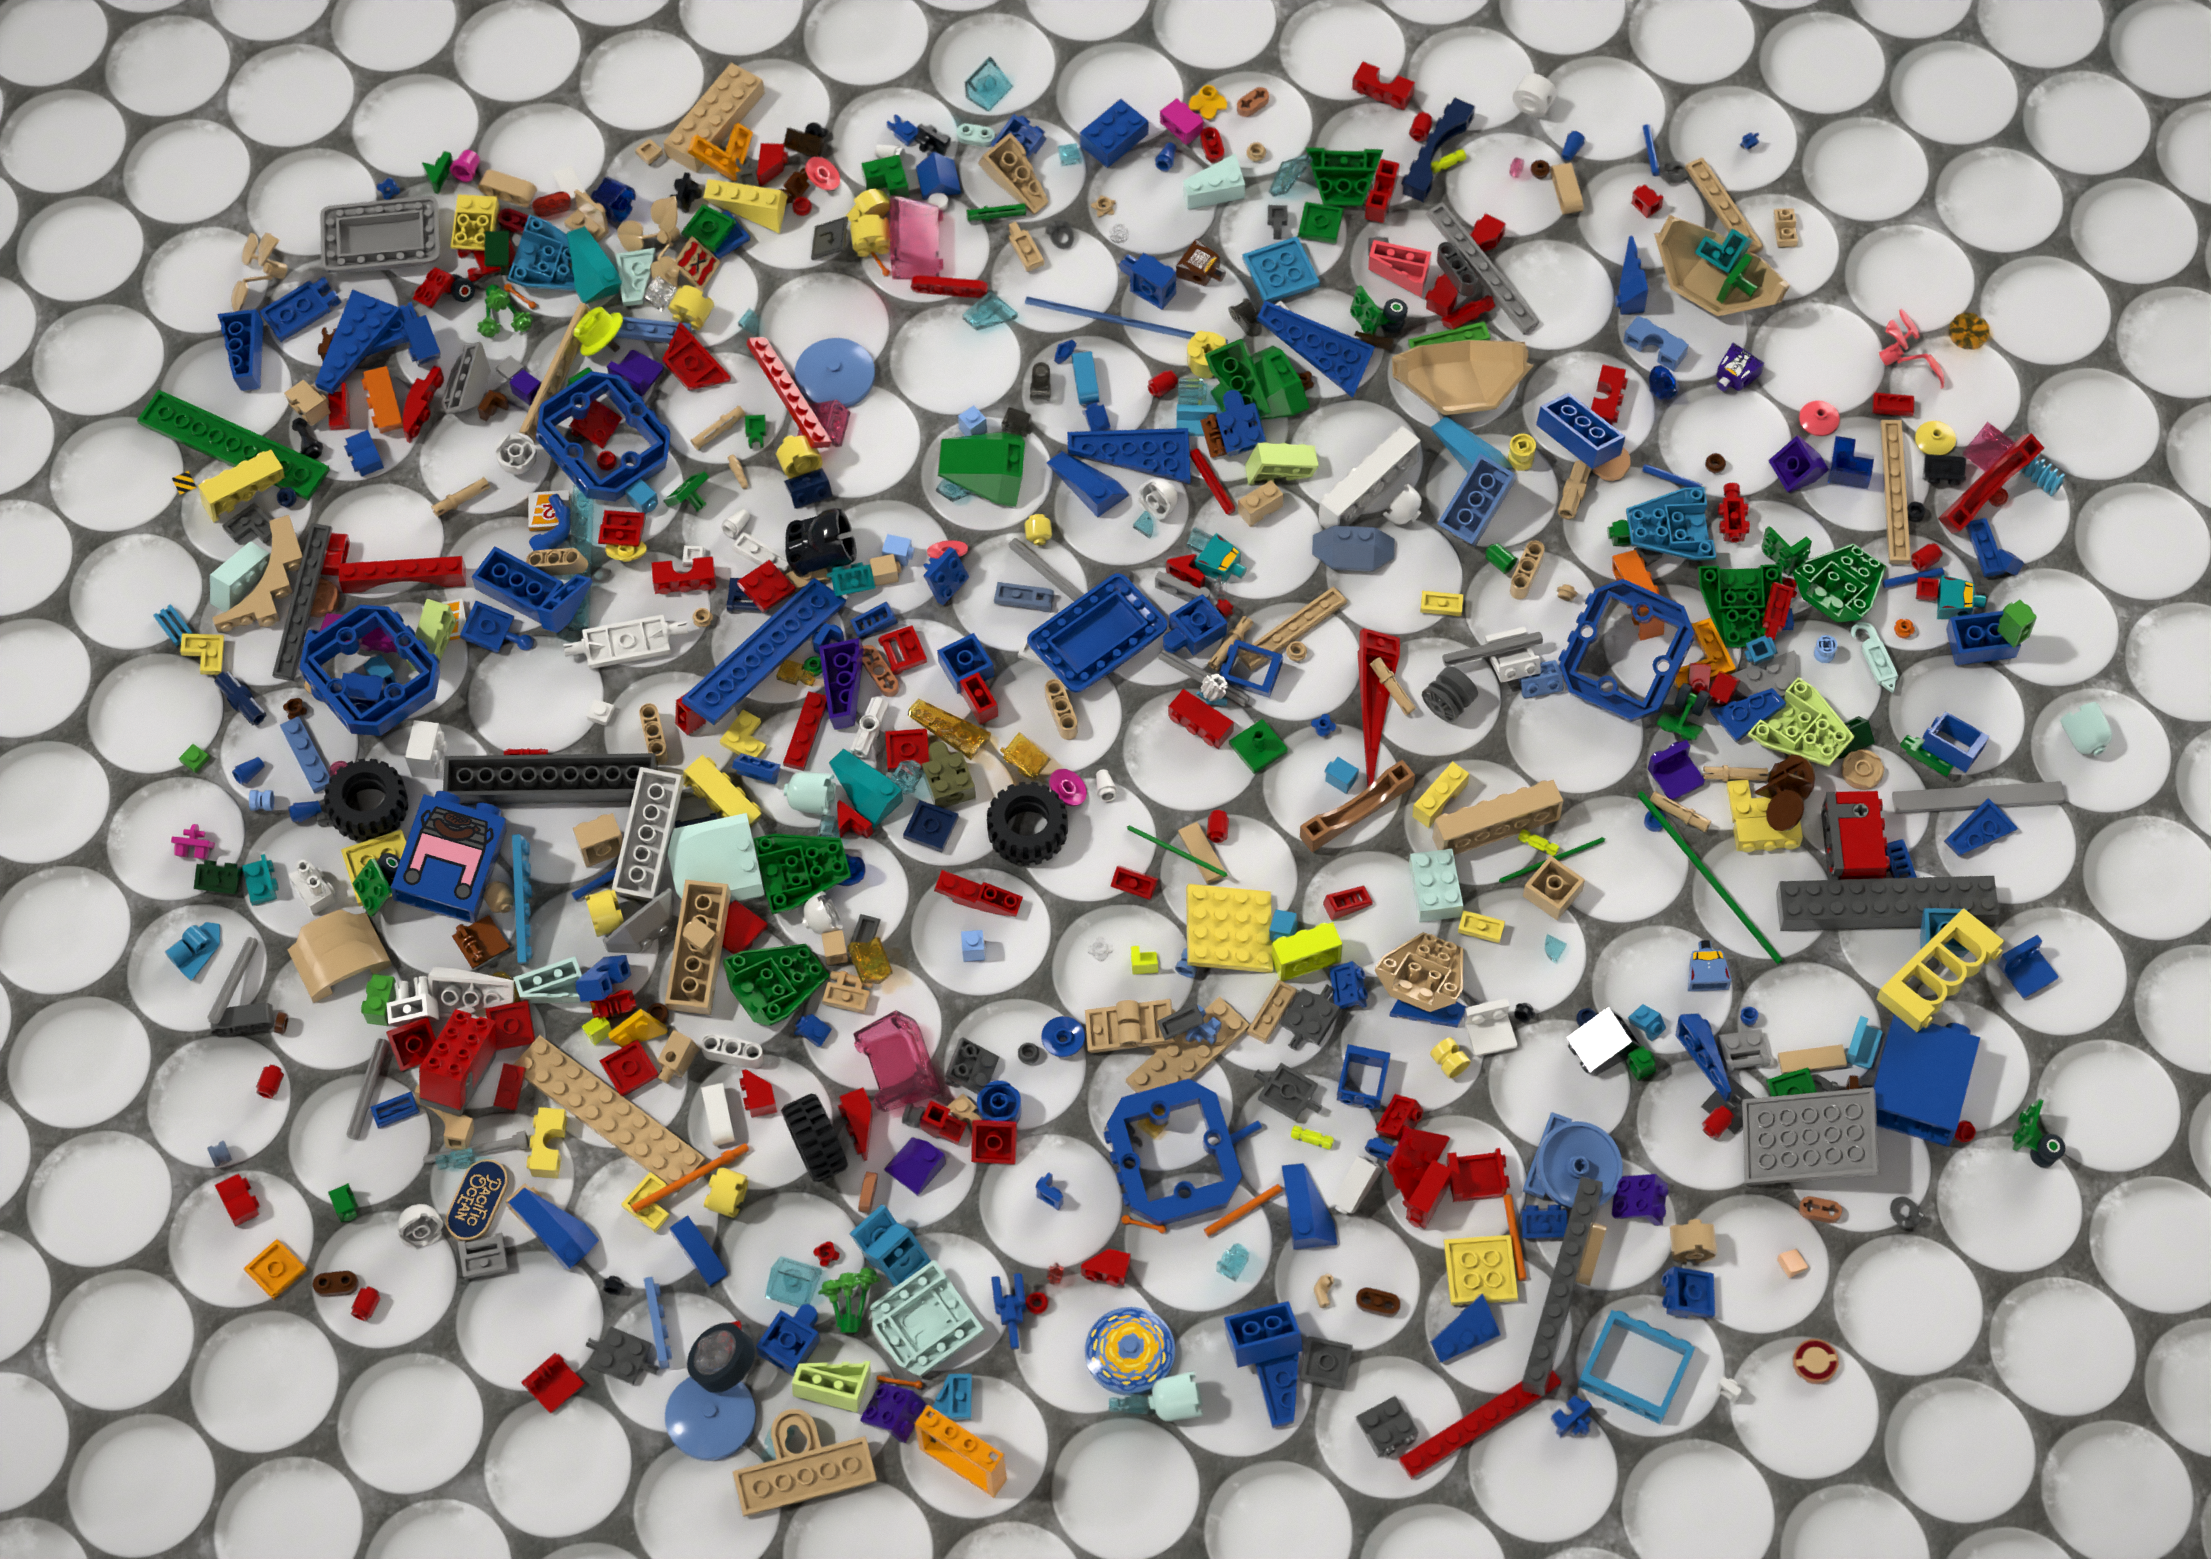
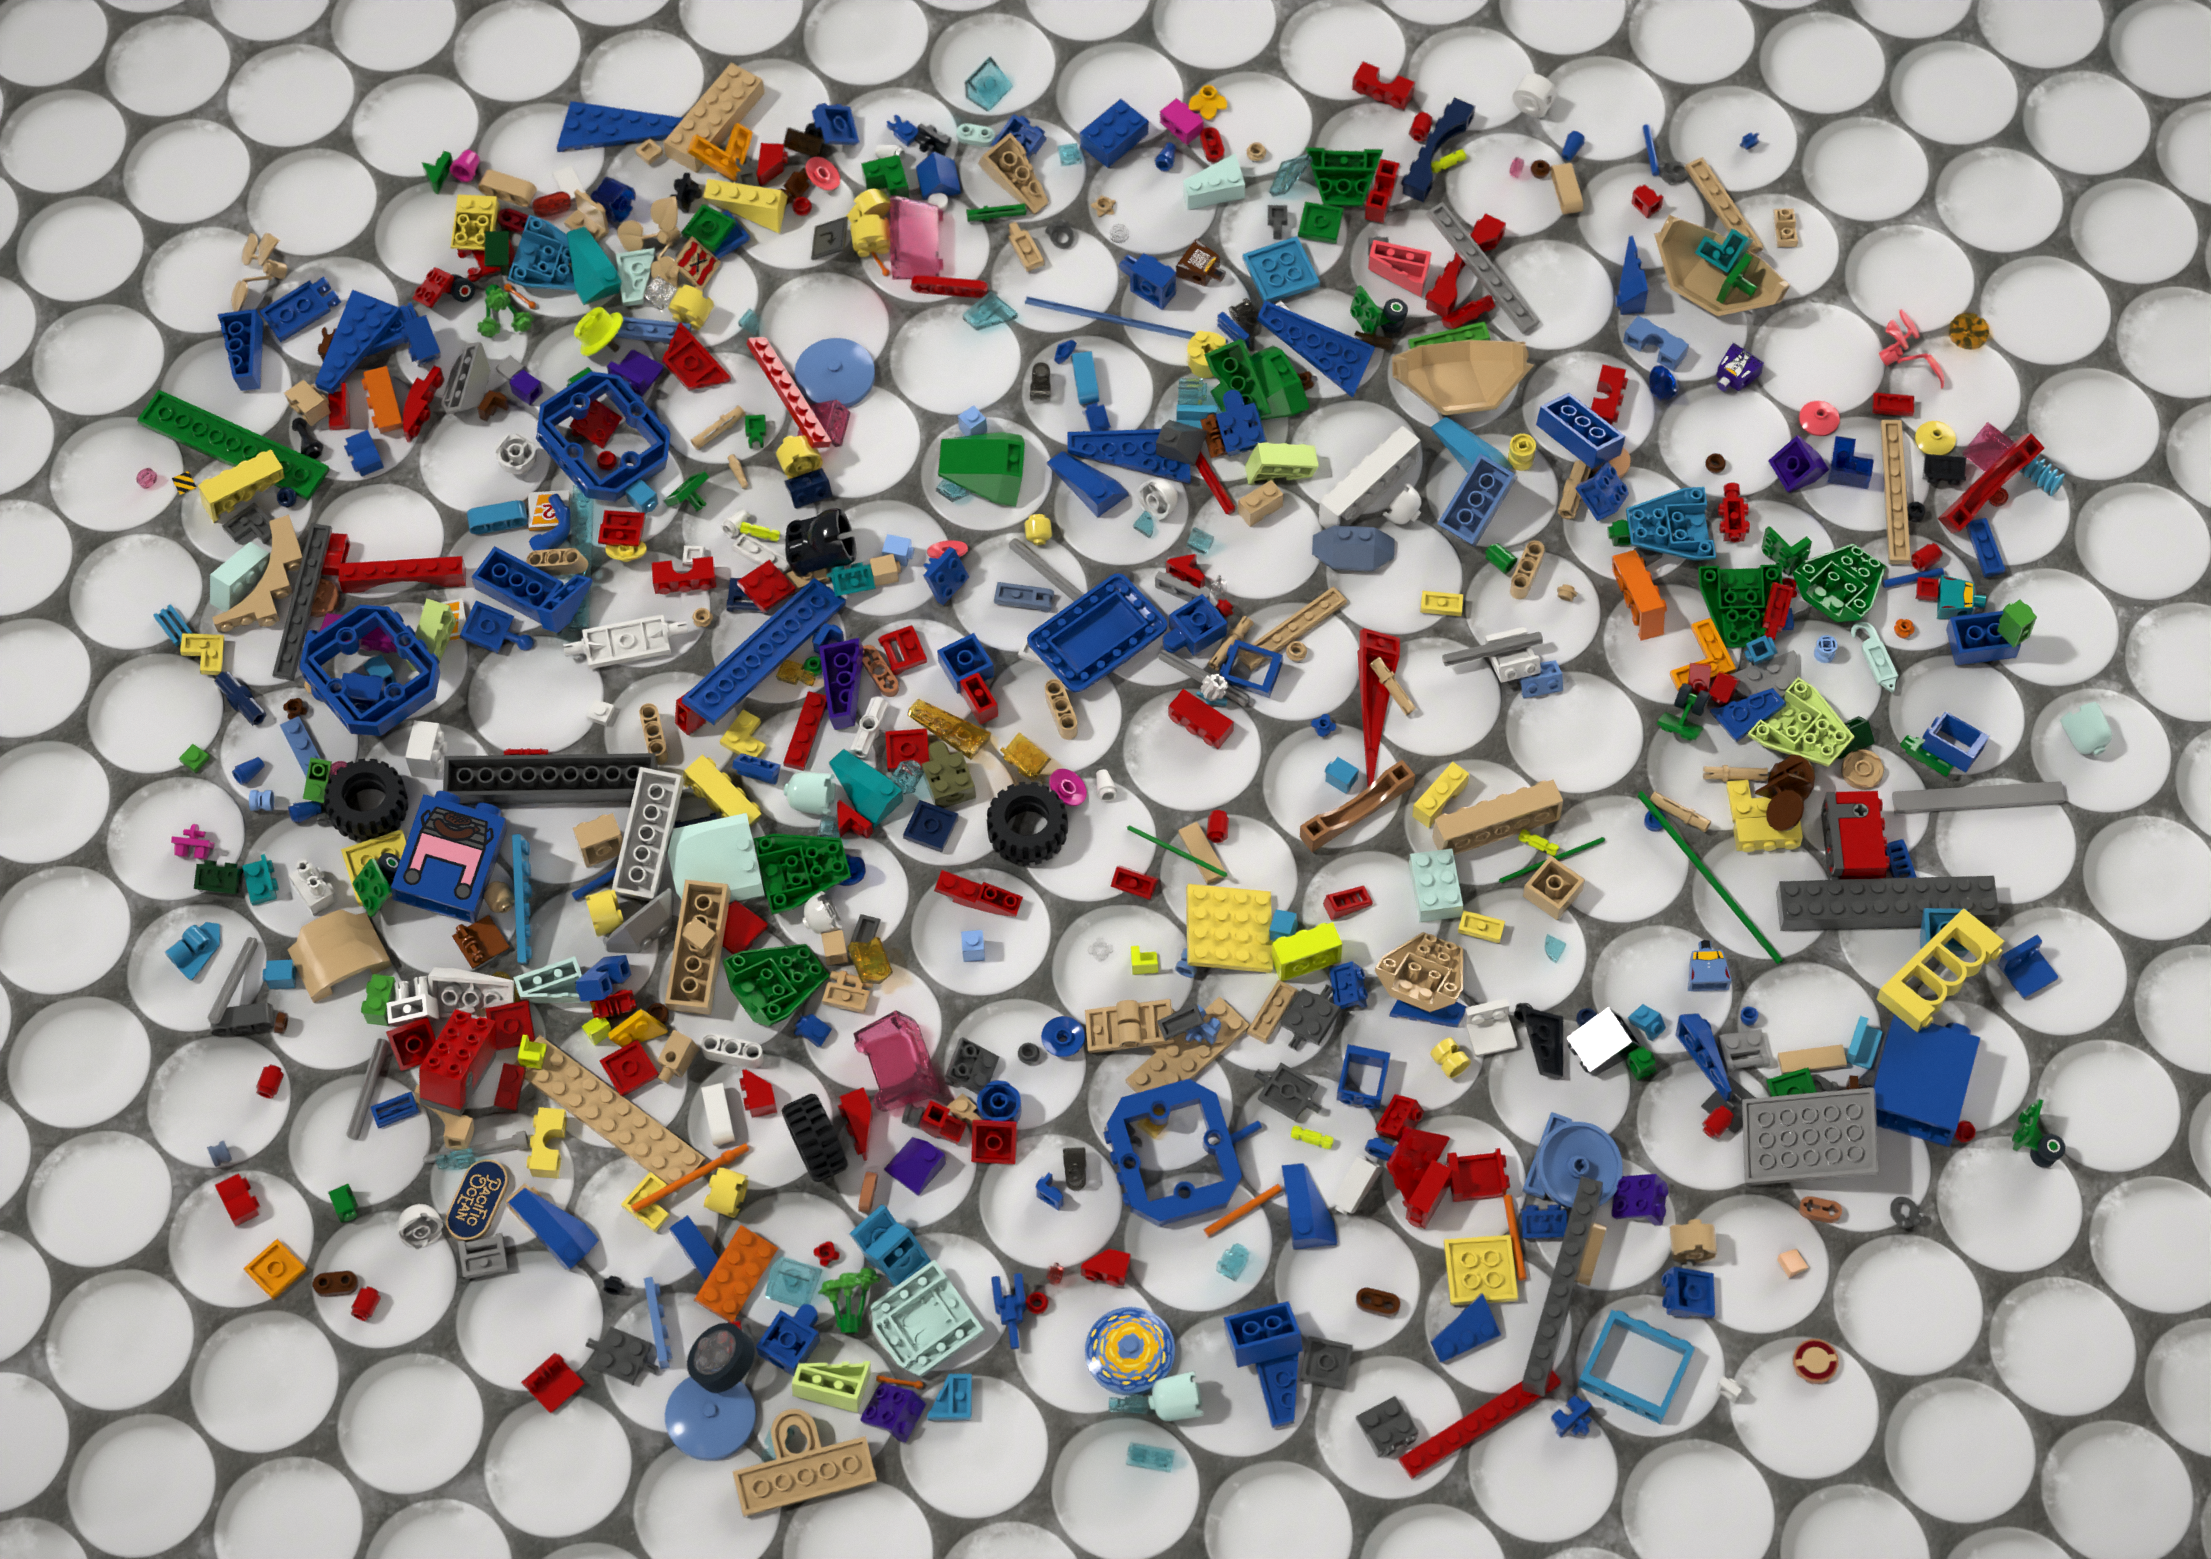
light grey wedge [320,196,440,273] -> none
blue plate [377,178,400,200] -> none
tan pin [431,477,490,518] -> none
tan tile [519,303,591,443] -> none
blue slope [850,601,898,638] -> none
light orange window [915,1405,1007,1498] -> none
clear smoke brick [1001,407,1034,438] -> none
orange hinge [1121,1215,1167,1233] -> none
red brick [1147,370,1178,398] -> none
teal torso [1195,533,1247,582] -> none
green tile [1229,719,1288,774] -> none
nougat beam [1237,87,1269,117] -> none
tan arm [1314,1274,1334,1308] -> none
dark grey wheel [1422,666,1478,722] -> none
dark grey beam [1437,242,1477,296] -> none
blue panel [1558,579,1696,722] -> none
blue bar [1642,464,1702,488] -> none
dark purple bracket [1648,740,1705,800] -> none
blue wing [1944,798,2018,856] -> none
blue slope [1998,549,2024,575] -> none
none -> clear pink tile [136,468,157,489]
none -> dark azure brick [263,960,296,989]
none -> bright green slope [303,757,332,803]
none -> dark azure beam [467,500,528,535]
none -> neon yellow panel [517,1035,547,1069]
none -> blue wing [556,101,683,152]
none -> orange plate [693,1225,778,1323]
none -> neon yellow axle [740,522,780,542]
none -> blue plate [812,103,859,146]
none -> clear smoke piece [1063,1147,1086,1191]
none -> clear light blue hinge [1126,1442,1175,1473]
none -> dark grey slope [1156,420,1208,466]
none -> blue tile [1217,311,1250,348]
none -> black wing [1521,1007,1563,1079]
none -> blue bracket [1575,461,1629,521]

